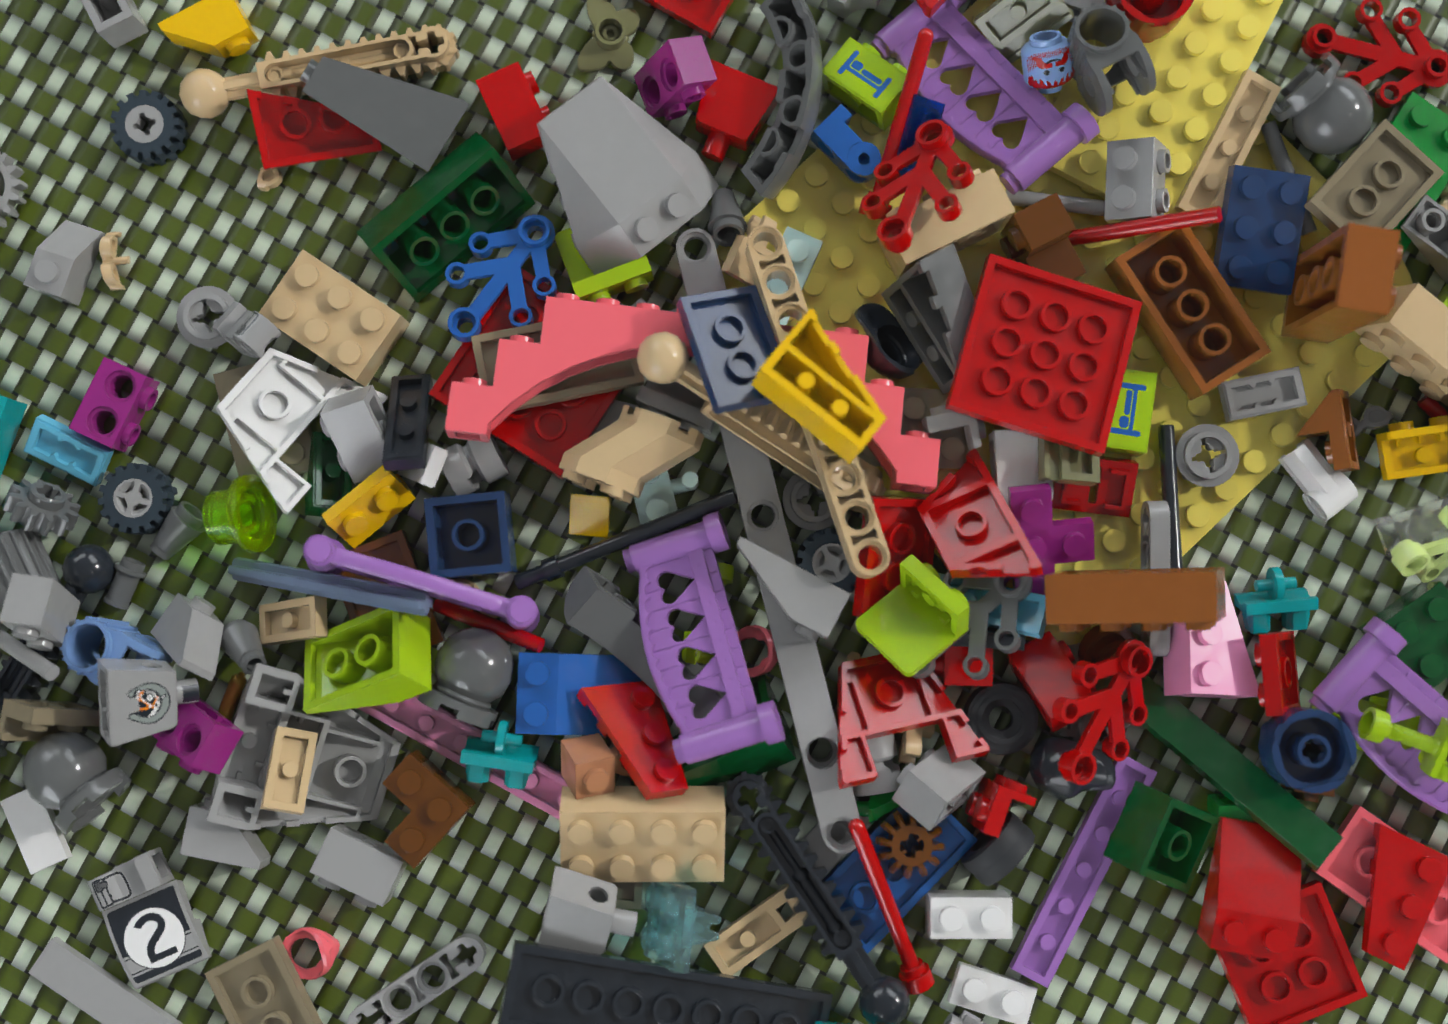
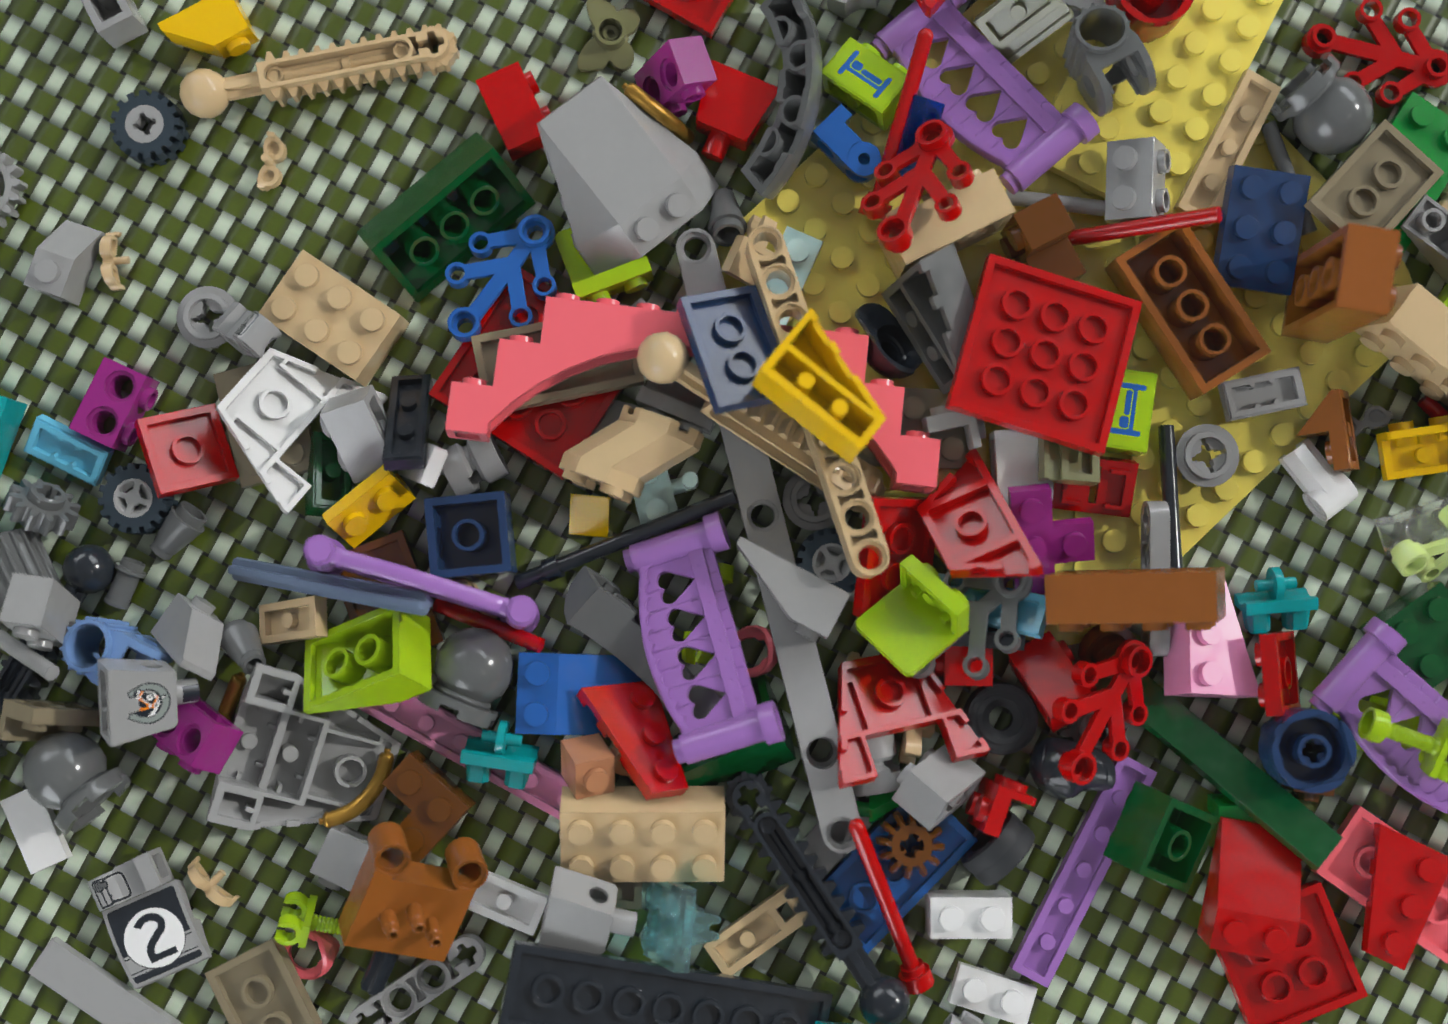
light grey slope [180,797,271,870] -> none
clear neon green piece [202,474,278,553] -> none
red wing [246,89,382,170] -> none
tan plate [260,726,318,815] -> none
dark grey slope [300,56,470,172] -> none
light blue head [1021,30,1075,94] -> none
none -> plate [134,403,239,499]
none -> tan piece [187,856,241,907]
none -> lime bar [274,891,341,949]
none -> pearl gold piece [318,748,394,828]
none -> dark orange piece [338,822,489,996]
none -> white plate [468,871,548,936]
none -> pearl gold piece [622,83,694,145]

